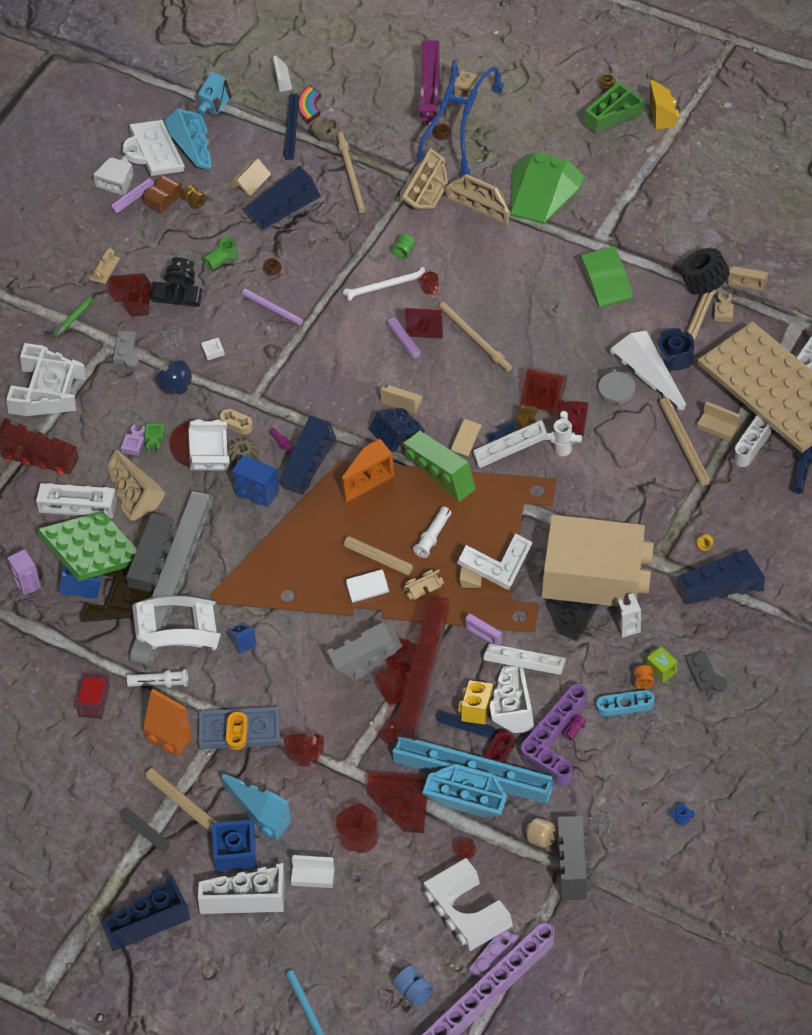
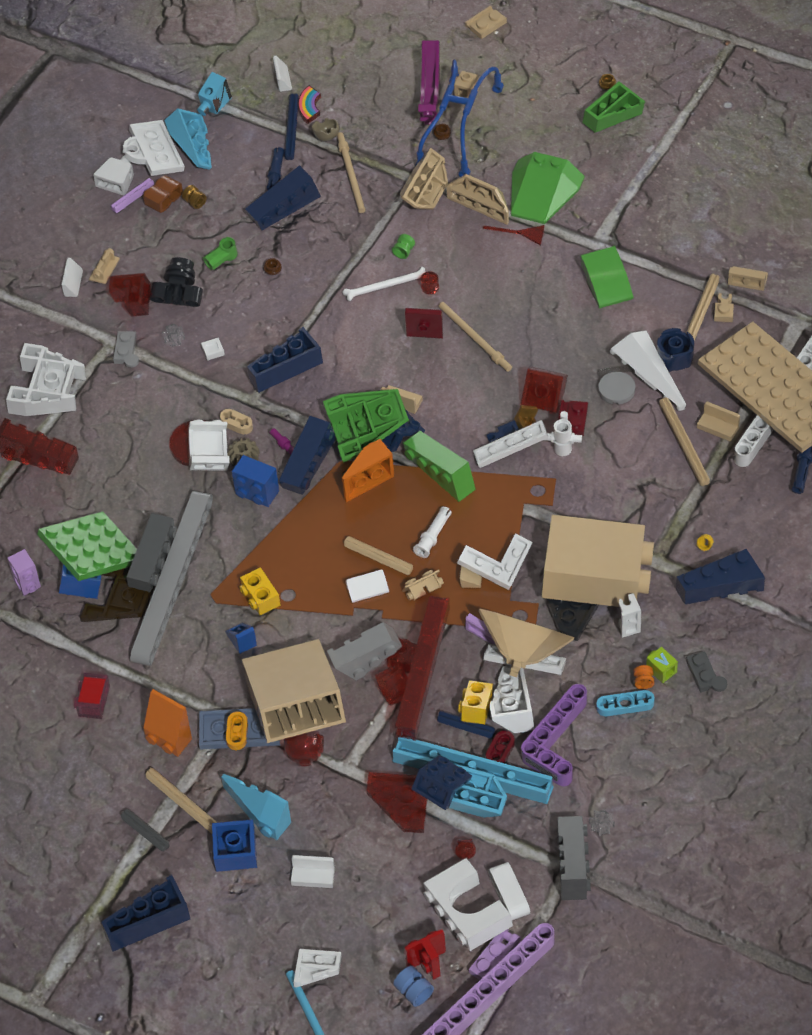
white brick [36,483,117,518] -> none
bright green piece [43,297,93,338] -> none
tan wedge [107,450,165,521] -> none
lavender plate [121,424,145,456] -> none
white pin [127,669,188,688] -> none
white wedge [132,595,221,650] -> none
bright green plate [145,423,165,453] -> none
dark blue cylinder [154,360,192,395] -> none
white wedge [198,863,285,914] -> none
tan panel [228,158,271,196] -> none
lavender bar [242,289,303,326] -> none
clear red brick [336,803,380,853] -> none
clear red wheel [378,720,404,746] -> none
lavender axle [387,317,421,359] -> none
tan slope [451,419,482,458] -> none
tan head [525,818,557,848] -> none
magenta pin [562,715,586,741] -> none
yellow slope [650,80,679,130] -> none
blue plate [670,803,695,825] -> none
black tyre [679,247,730,295] -> none
none -> white slope [62,258,83,297]
none -> yellow brick [239,567,281,615]
none -> tan brick [242,639,346,743]
none -> dark blue wedge [247,326,323,393]
none -> dark blue pin [267,147,285,190]
none -> white wing [293,949,342,987]
none -> bright green wedge [323,389,409,462]
none -> red bracket [404,929,446,980]
none -> dark blue bracket [412,755,472,810]
none -> tan plate [465,6,507,39]
none -> tan panel [479,609,574,677]
none -> clear red piece [483,225,545,246]
none -> white beam [488,862,530,920]

